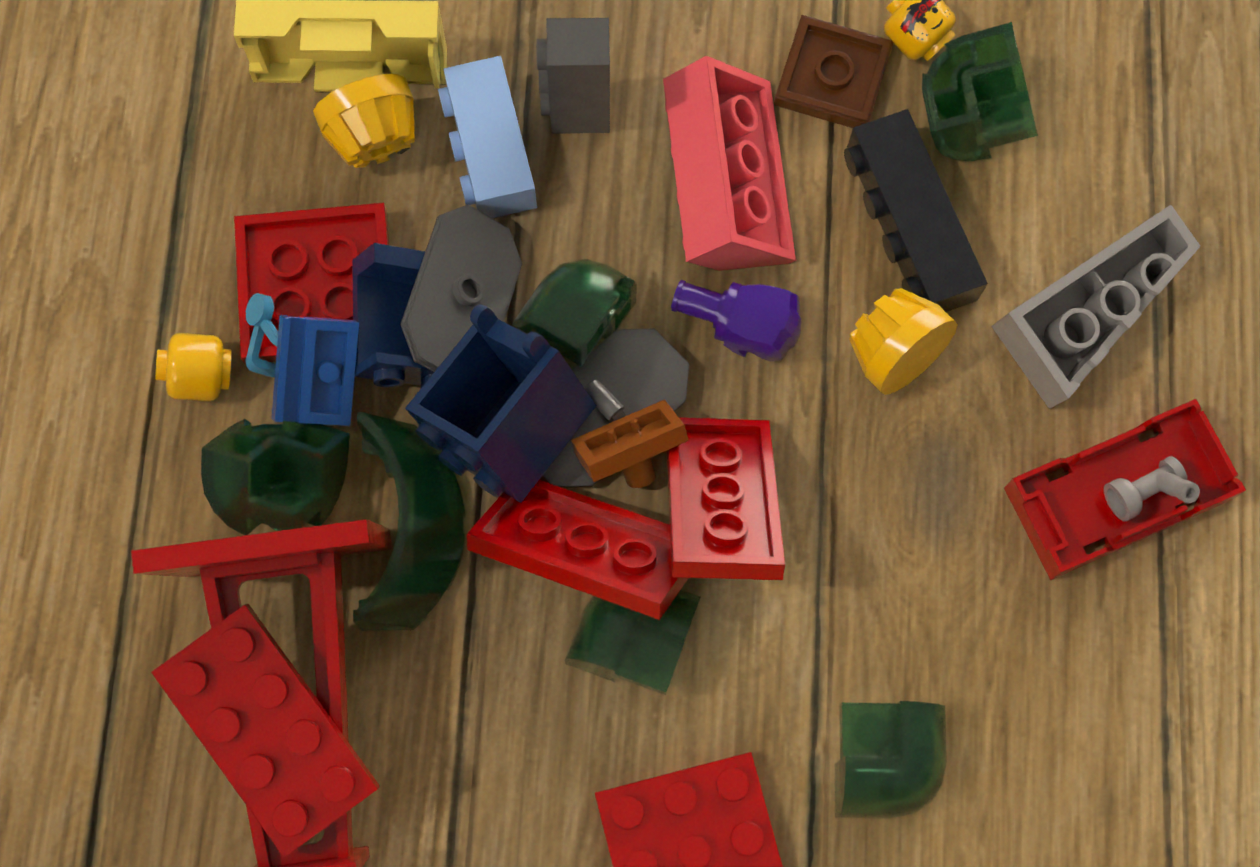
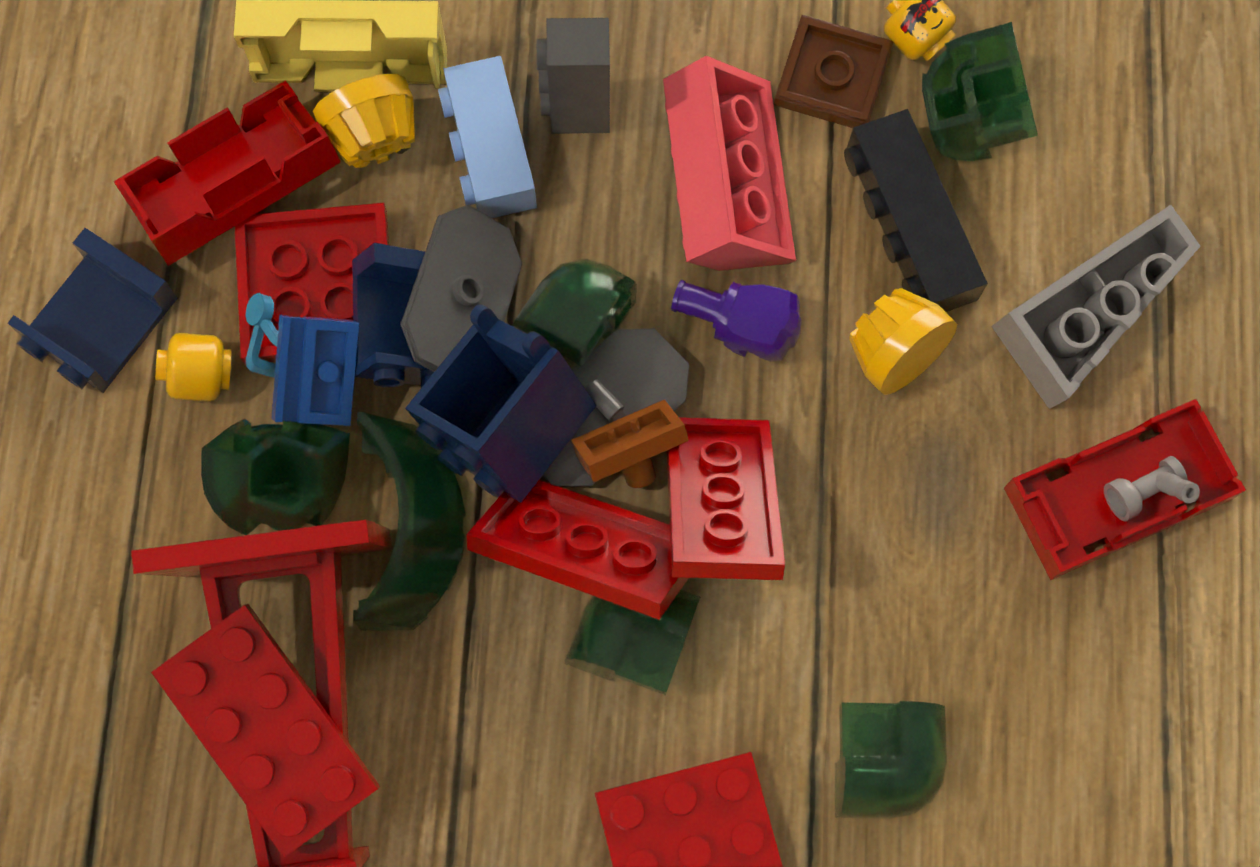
none -> dark blue panel [8,228,178,393]
none -> red piece [113,80,341,266]

